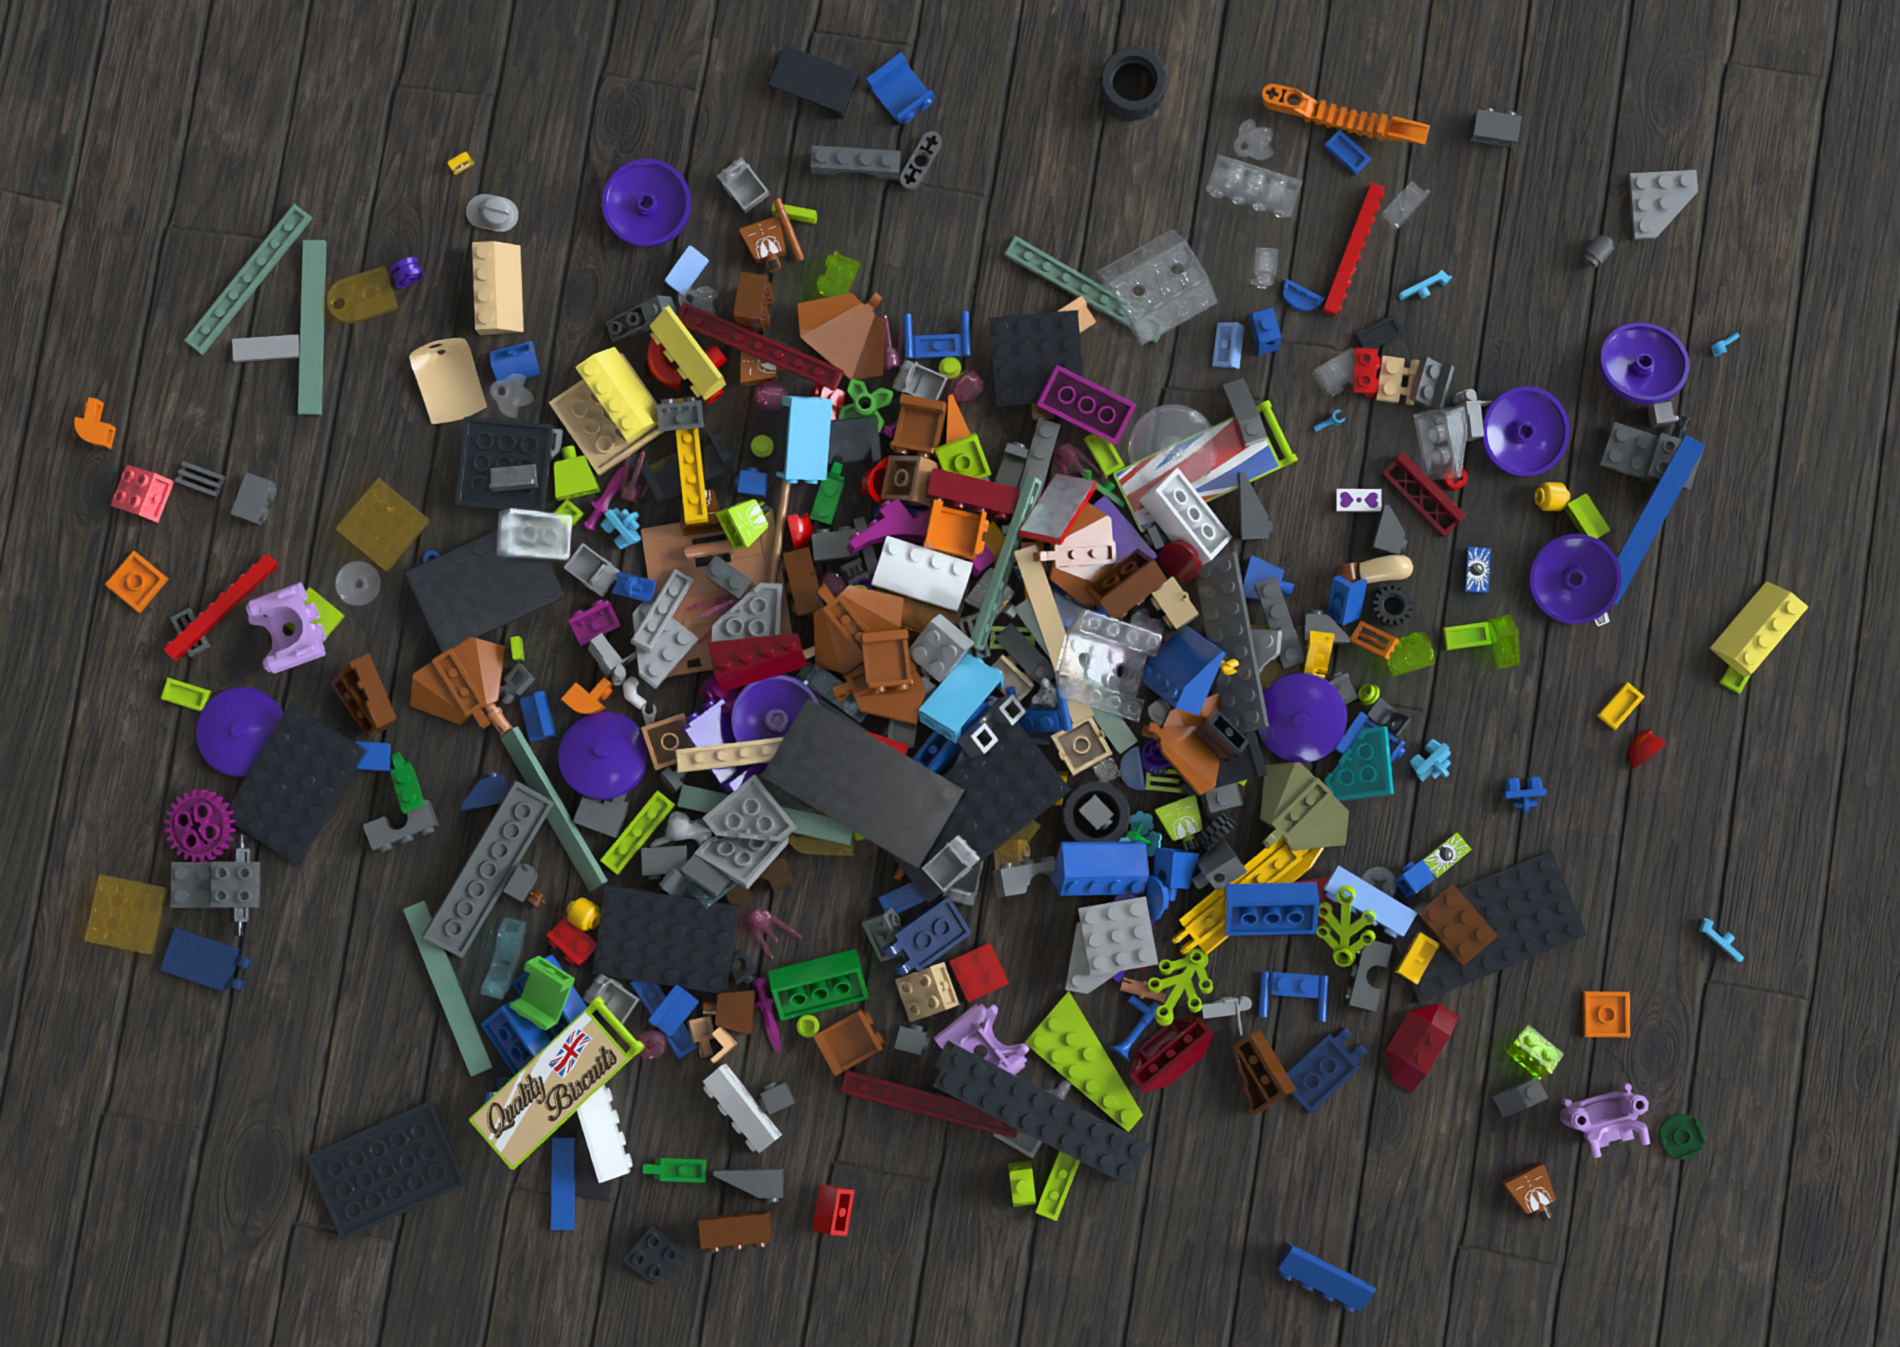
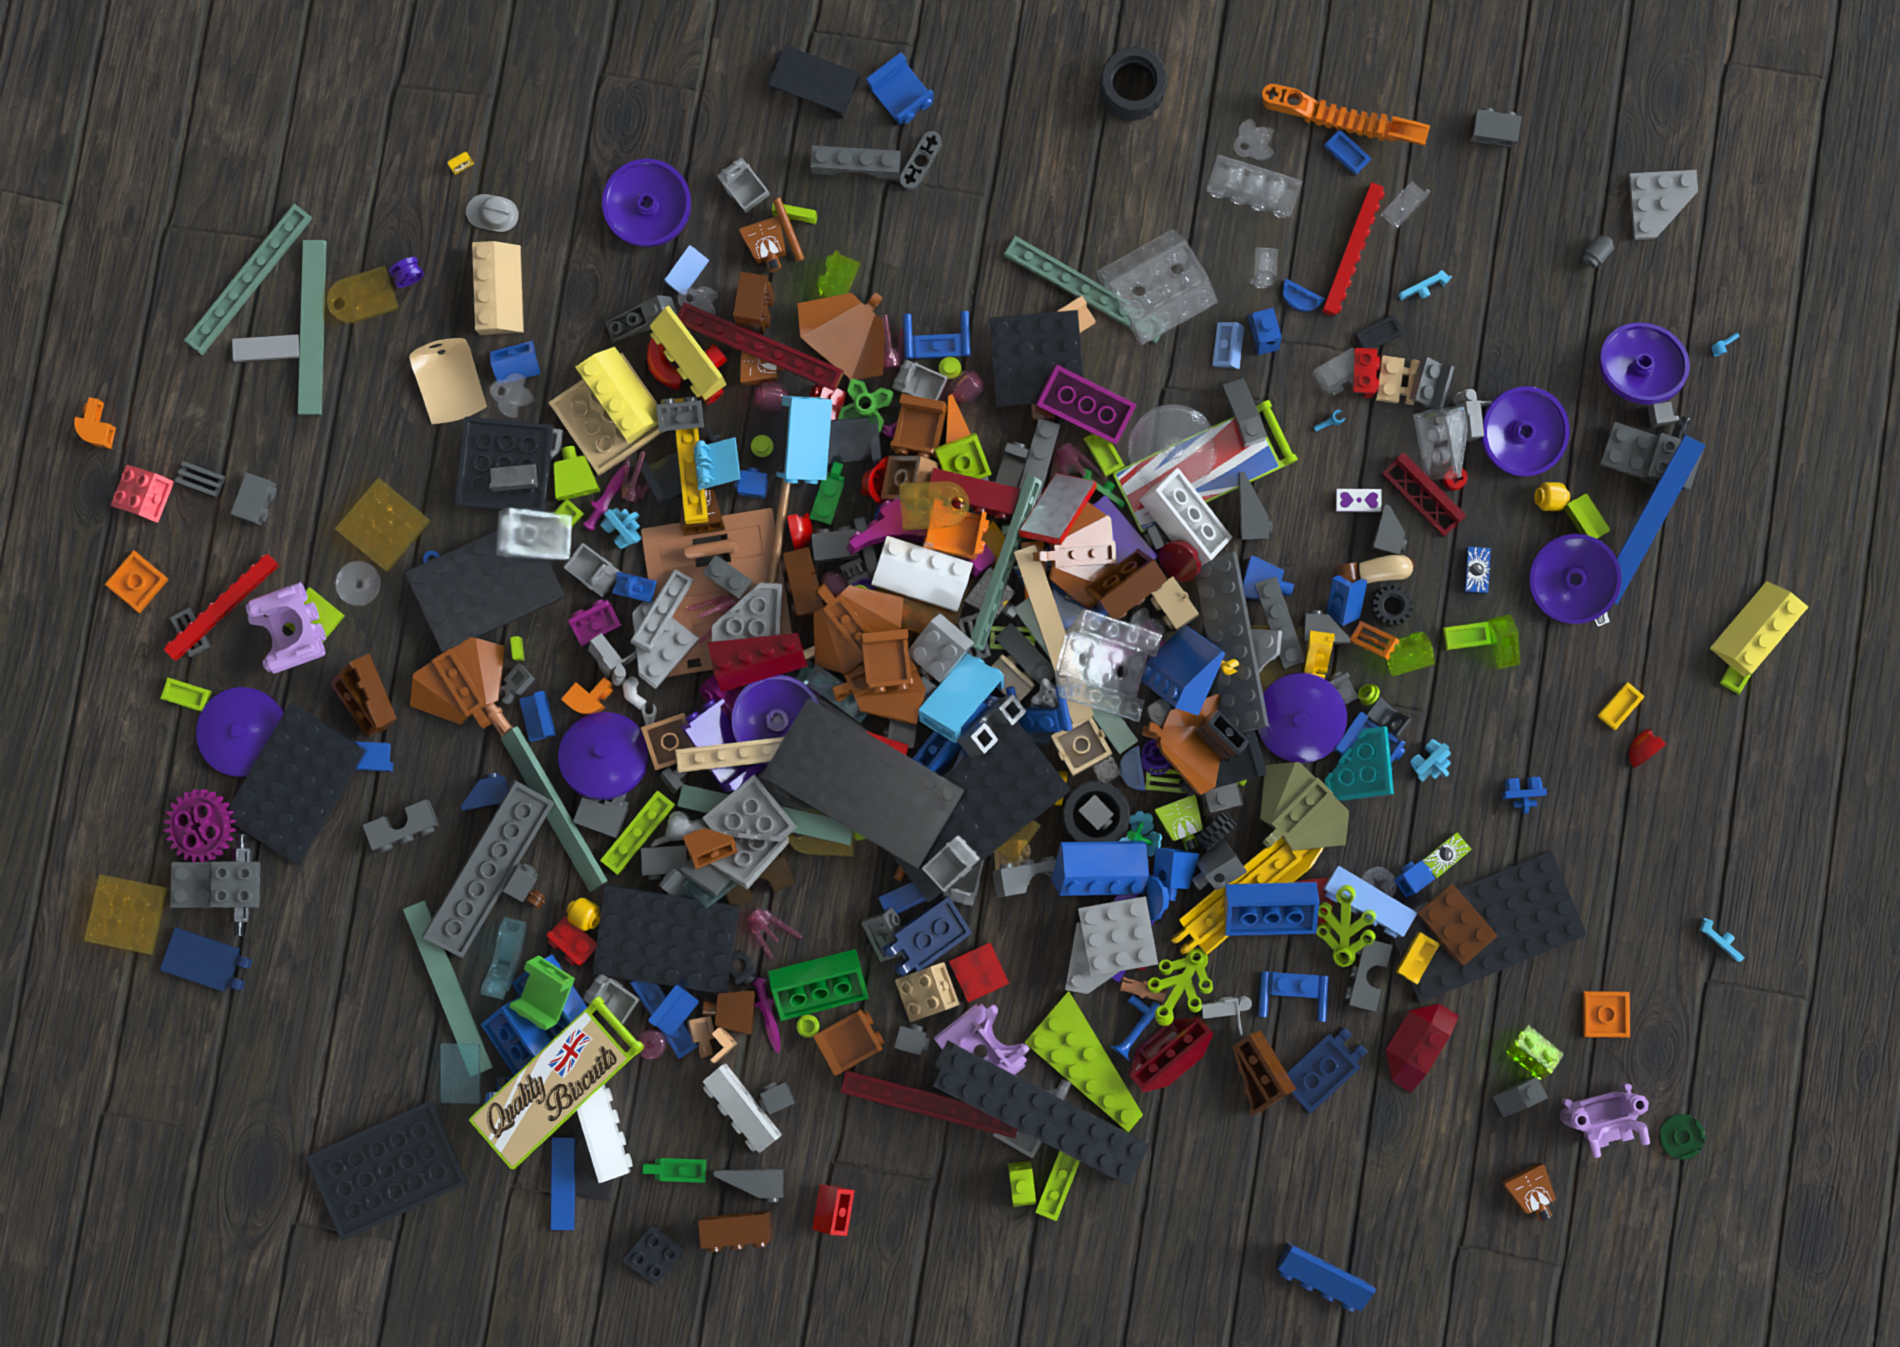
green hinge [390,752,425,814] -> none
torso [715,499,770,550] -> none
none -> clear light blue piece [440,1043,481,1104]
none -> dark orange slope [683,828,738,869]
none -> medium azure hinge [694,437,740,490]
none -> clear yellow plate [899,481,969,530]

